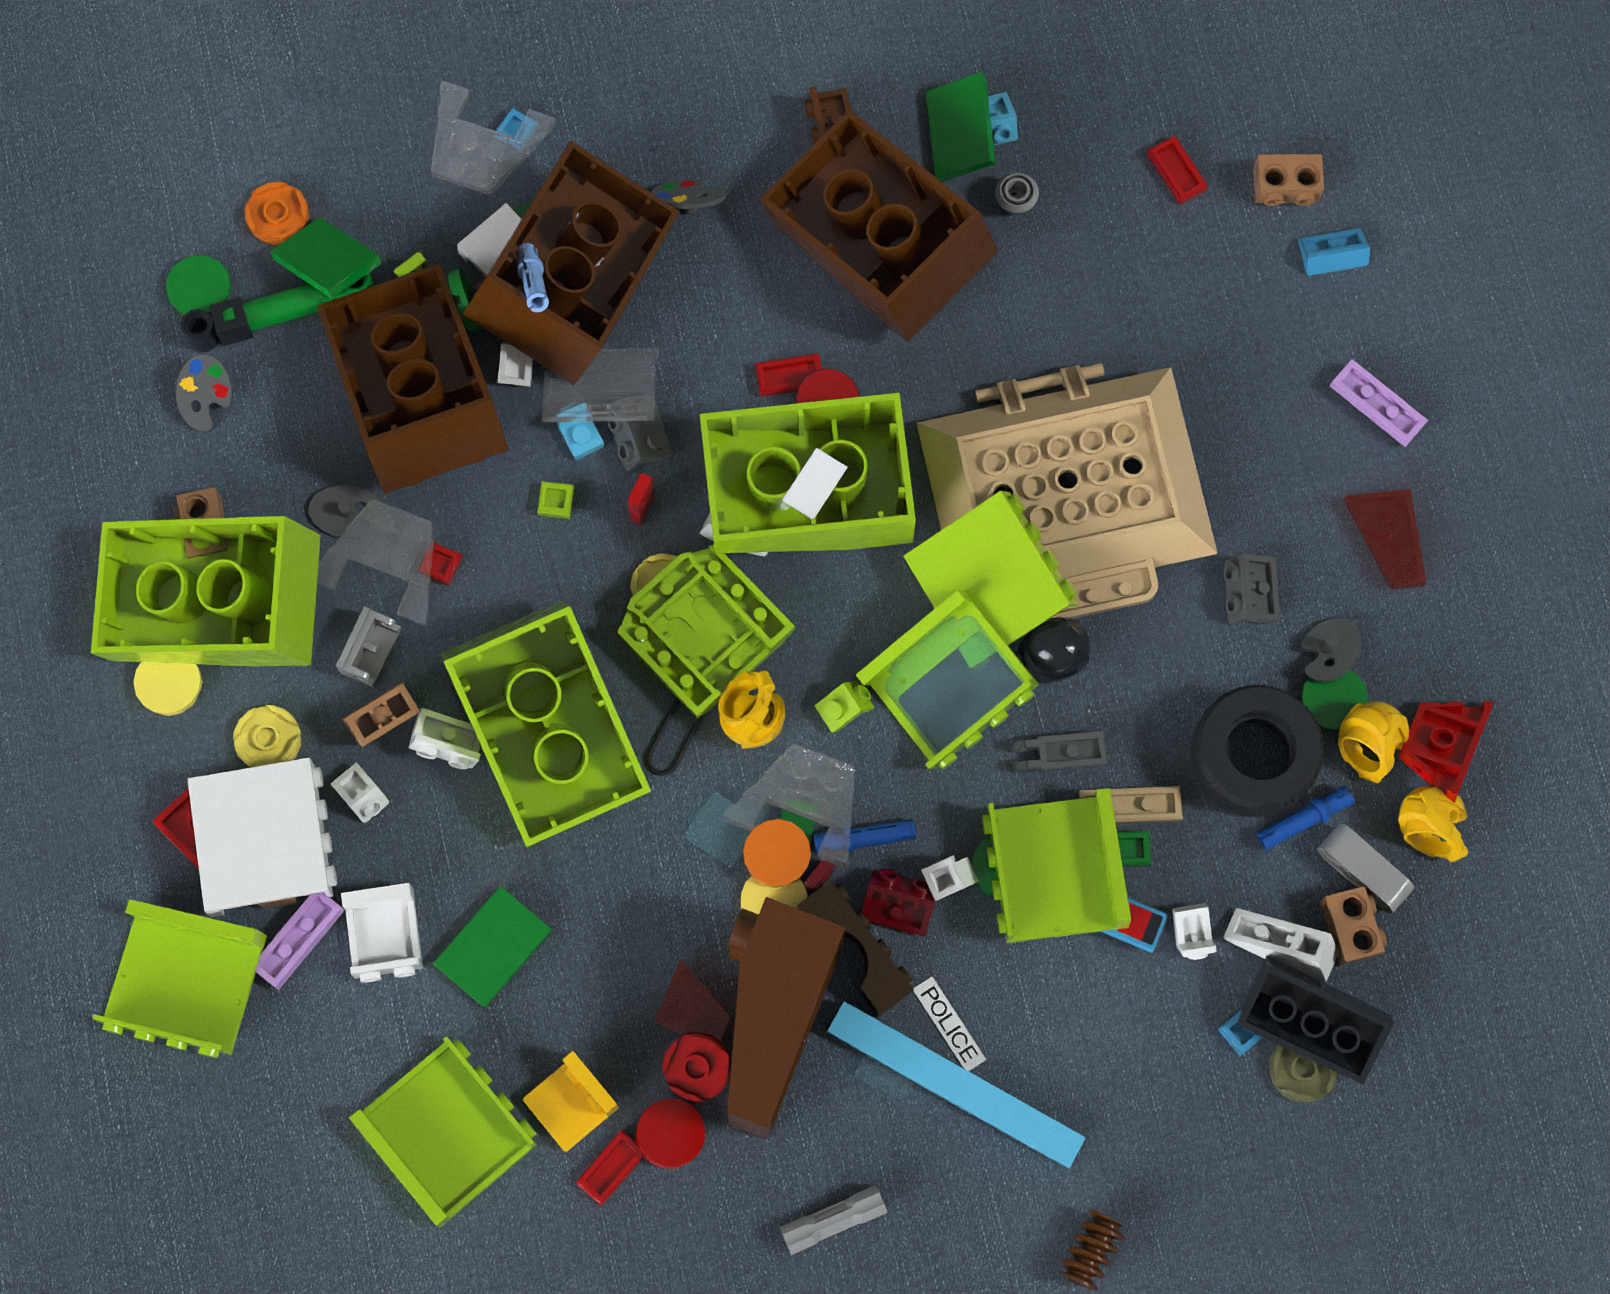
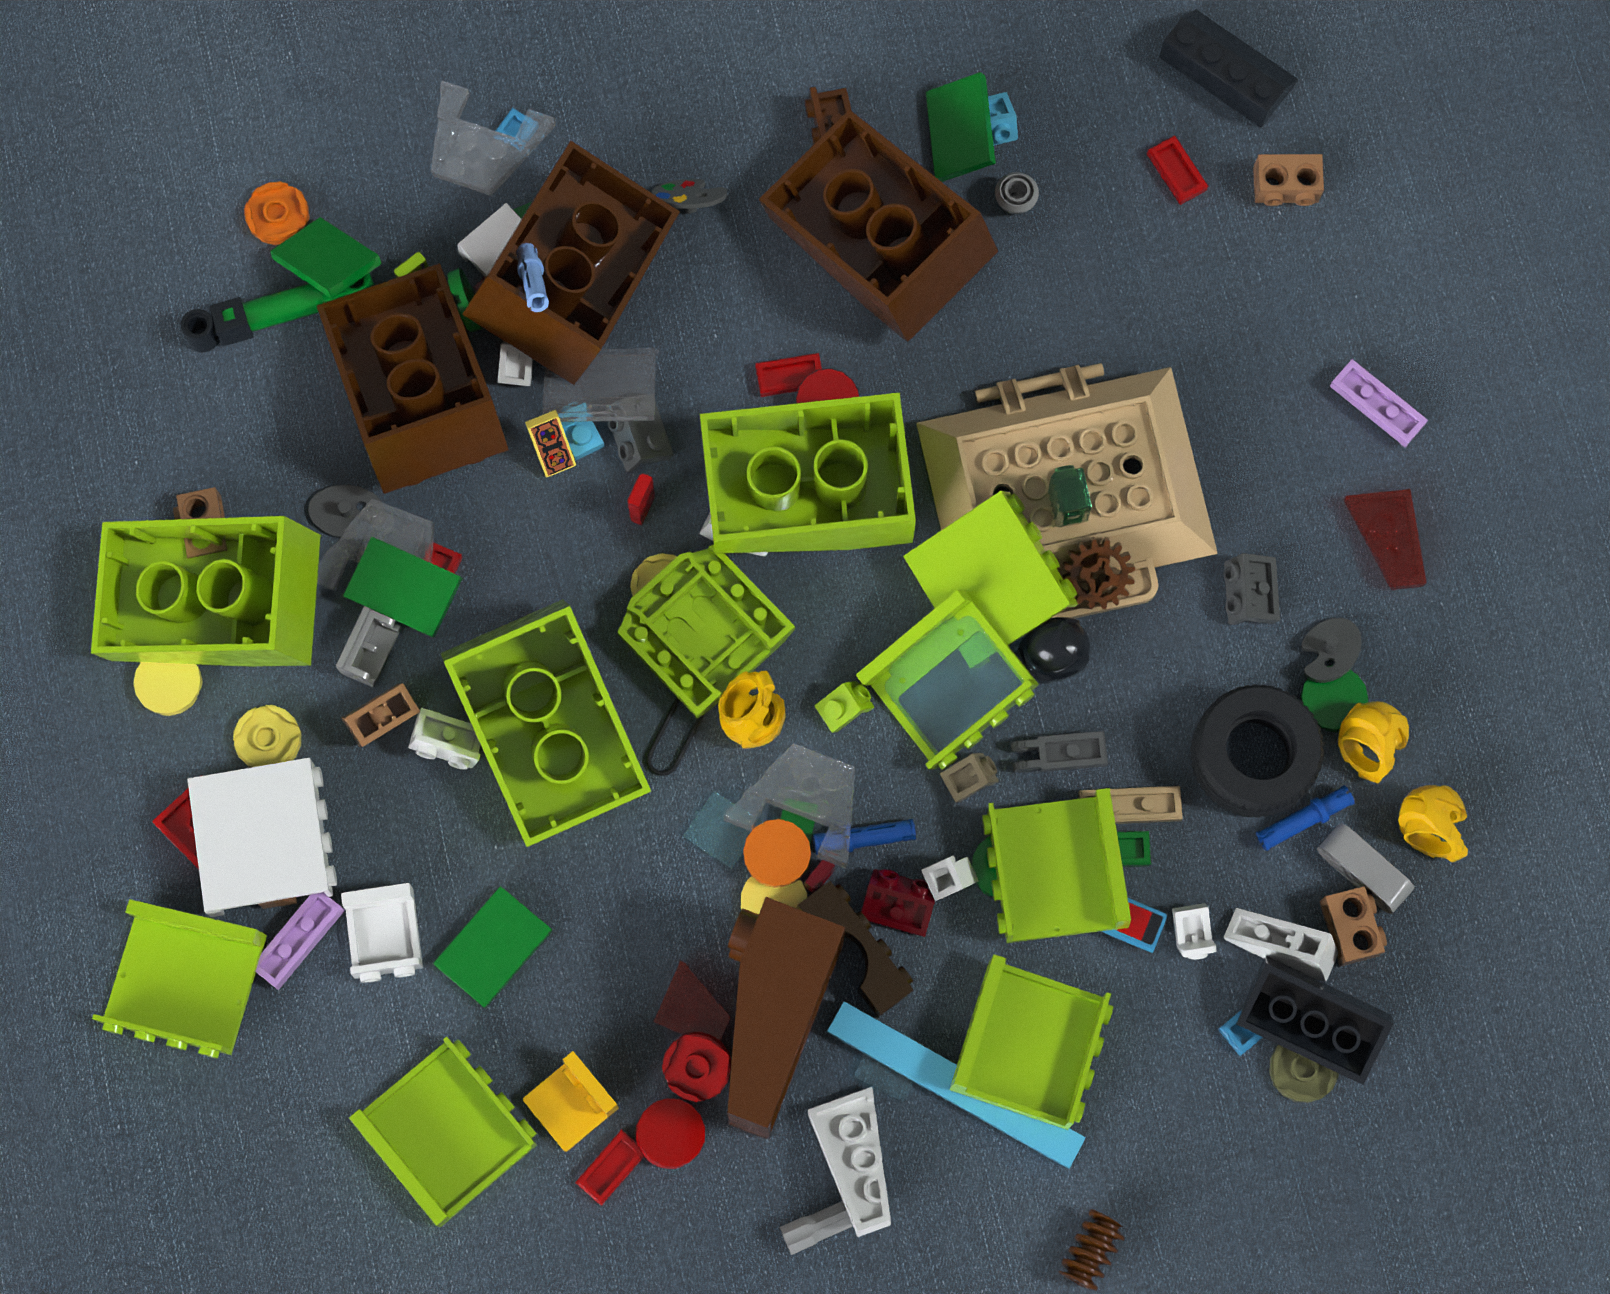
green tile [166,255,232,316] -> none
dark grey piece [176,354,232,431] -> none
white bracket [331,762,389,823] -> none
lime tile [537,481,575,519] -> none
white sticker [782,448,848,519] -> none
white sticker [913,977,986,1071] -> none
dark azure slope [1298,228,1370,276] -> none
red wing [1399,701,1494,803] -> none
none -> green tile [343,536,463,638]
none -> tile [525,410,576,478]
none -> white wing [808,1087,891,1237]
none -> dark tan bracket [940,753,999,803]
none -> lime panel [949,954,1113,1130]
none -> clear green brick [1048,465,1092,528]
none -> reddish brown gear [1062,536,1135,610]
none -> black slope [1159,9,1298,128]

